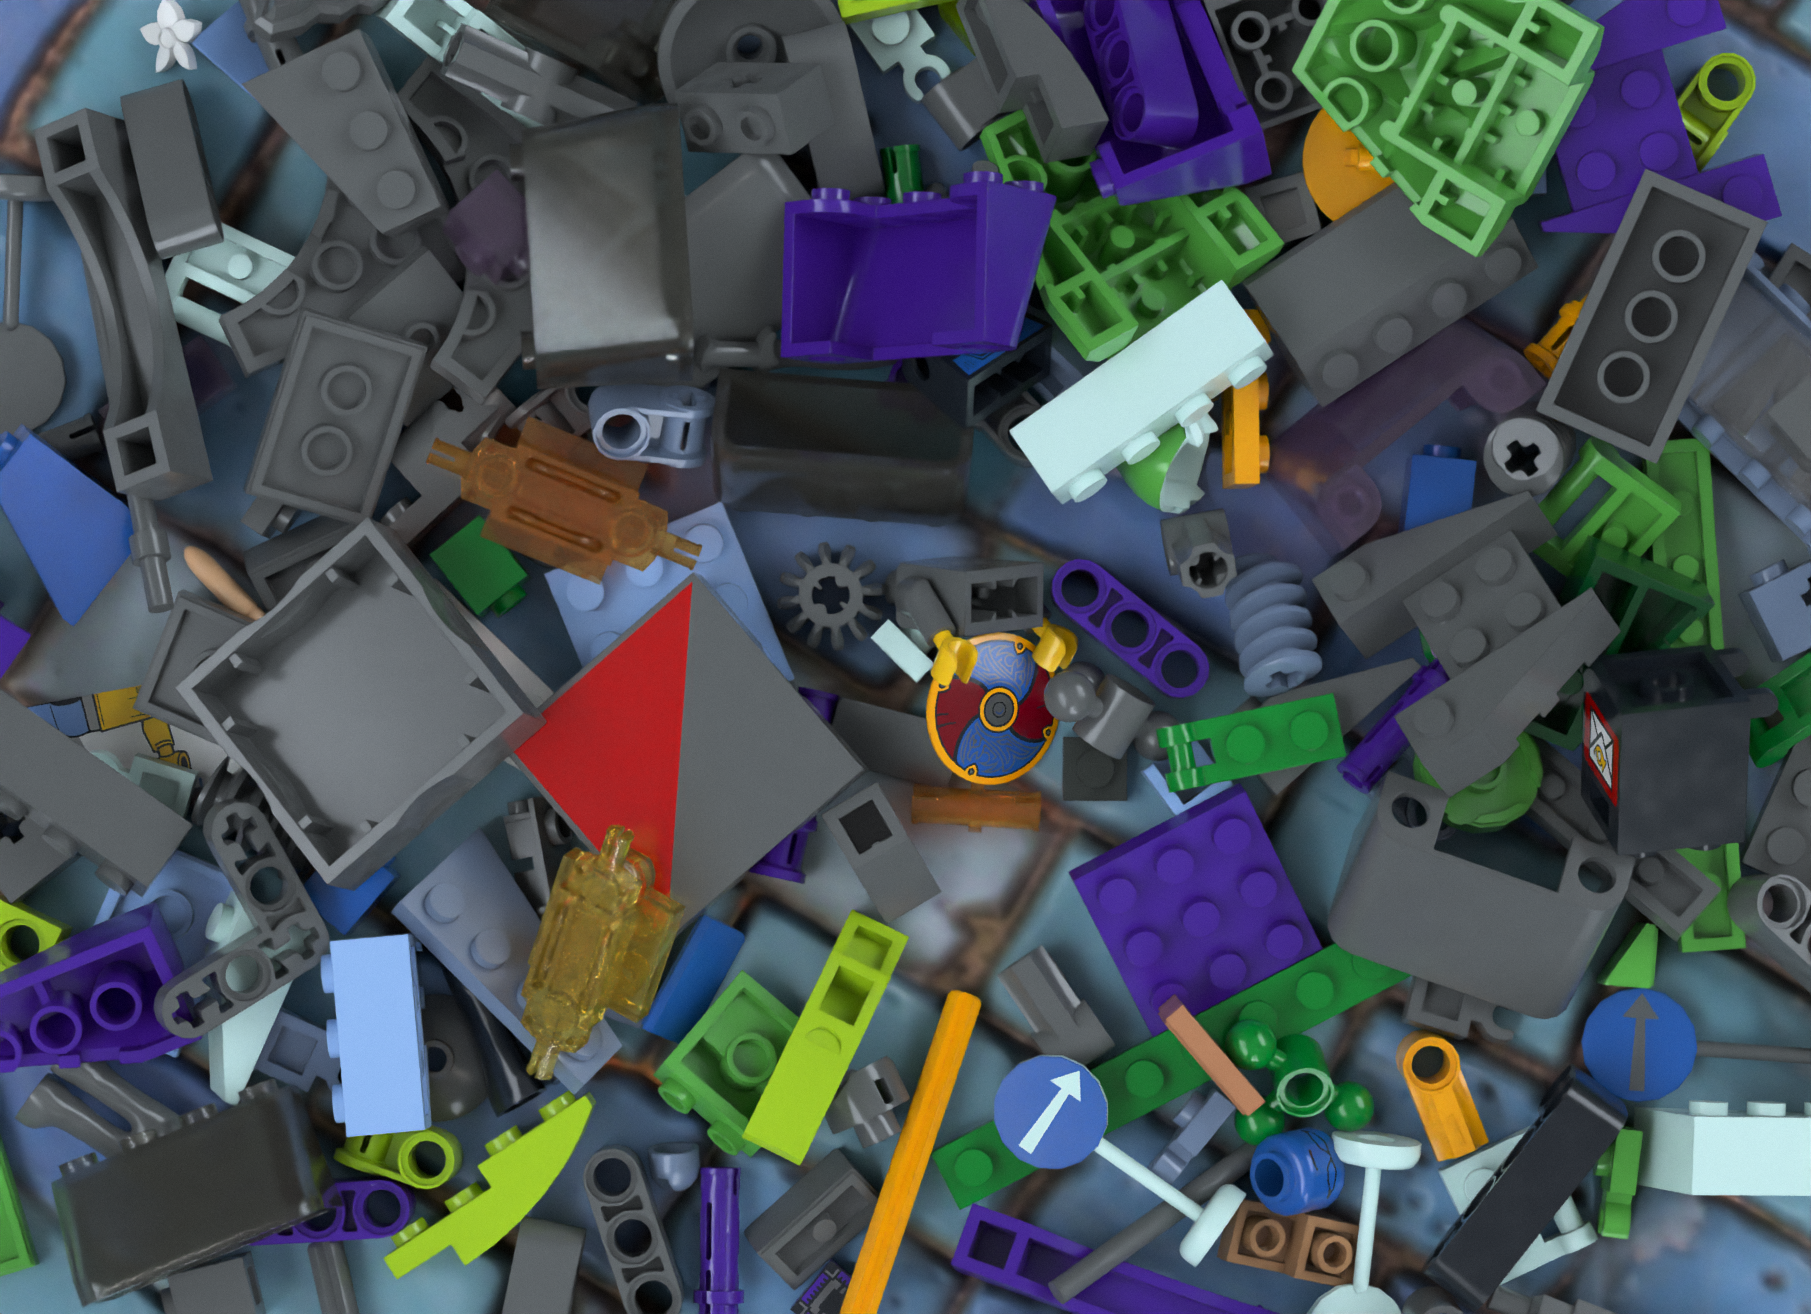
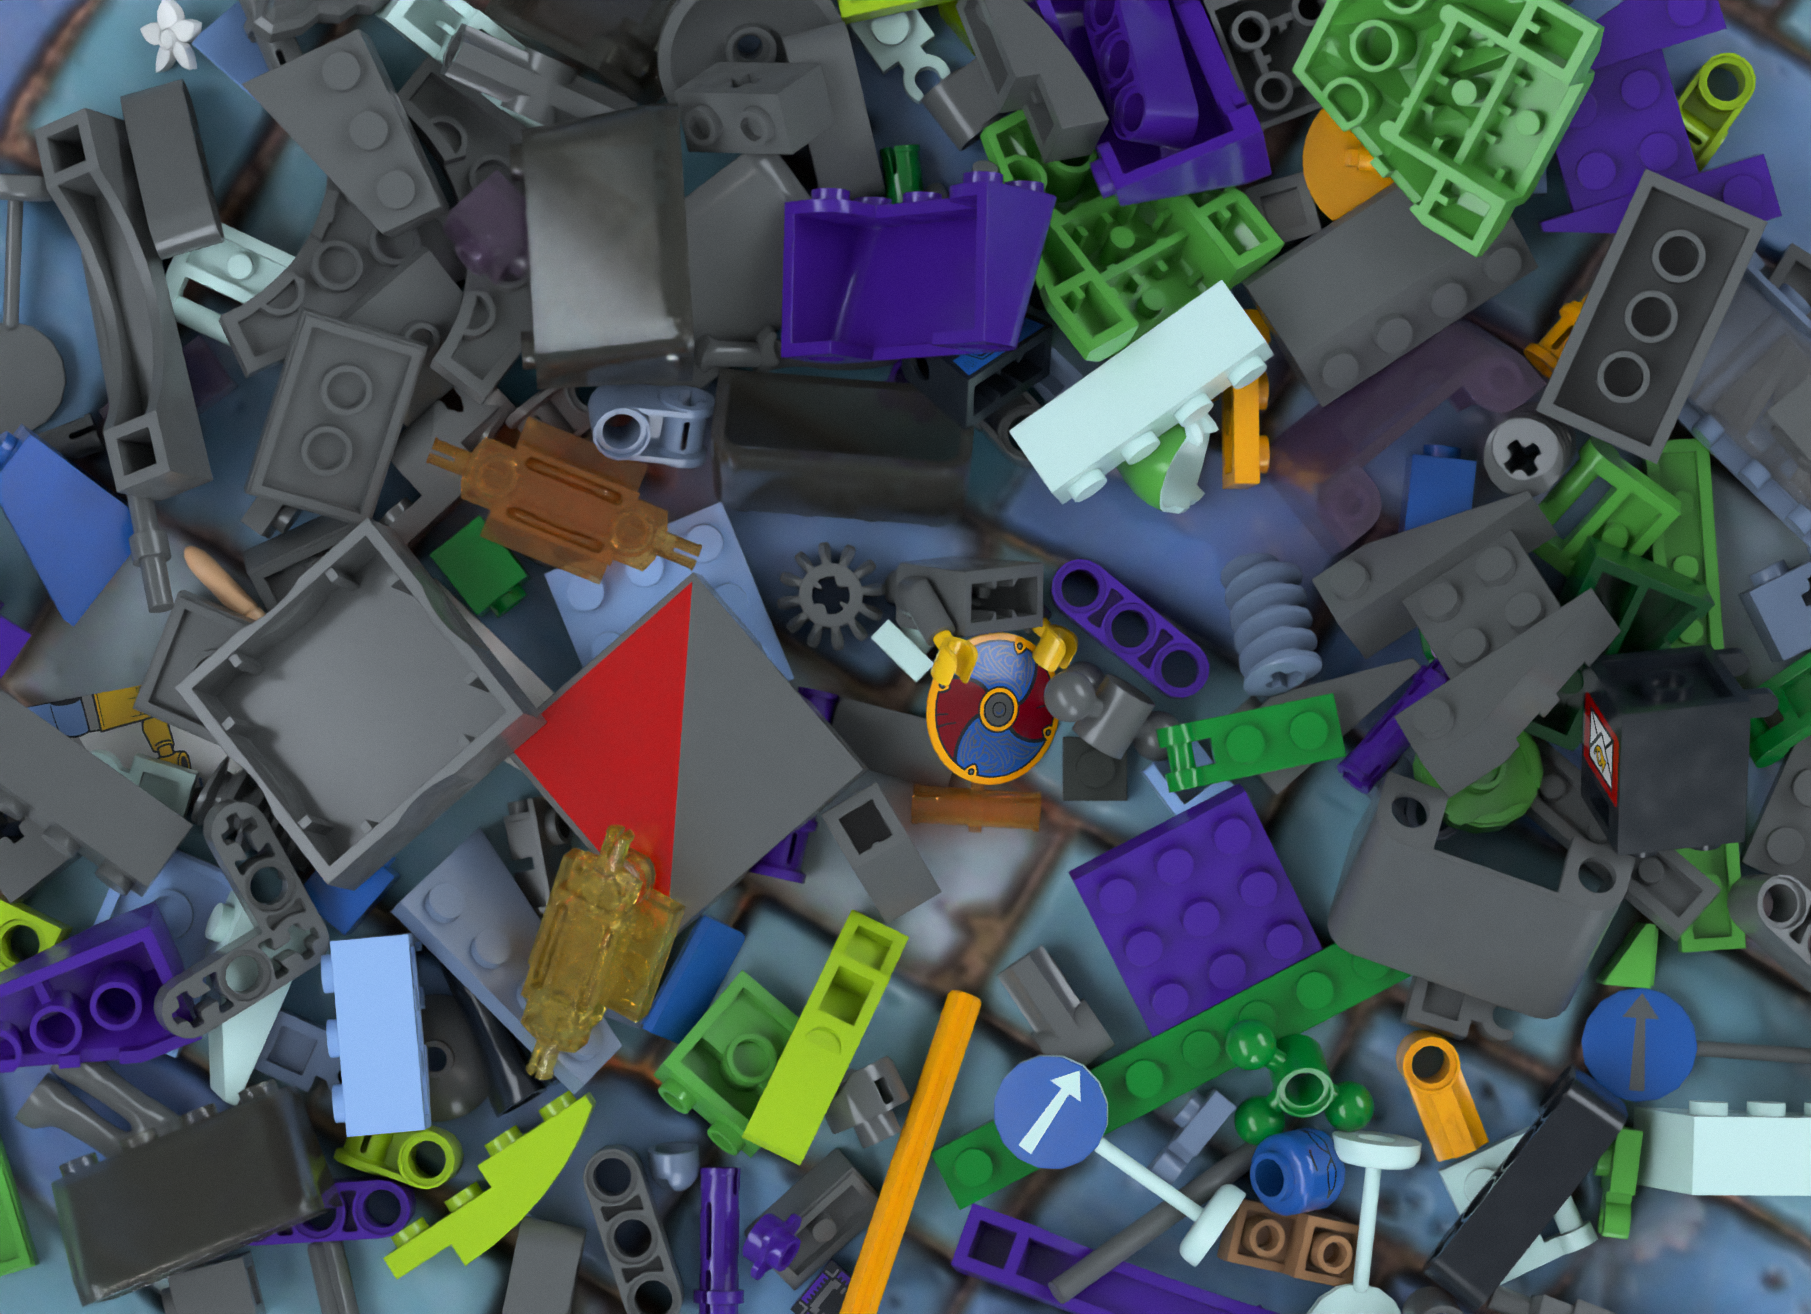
nougat tile [1158,994,1265,1116] -> none
dark grey piece [1160,508,1237,598] -> none
none -> dark purple plate [742,1213,802,1280]

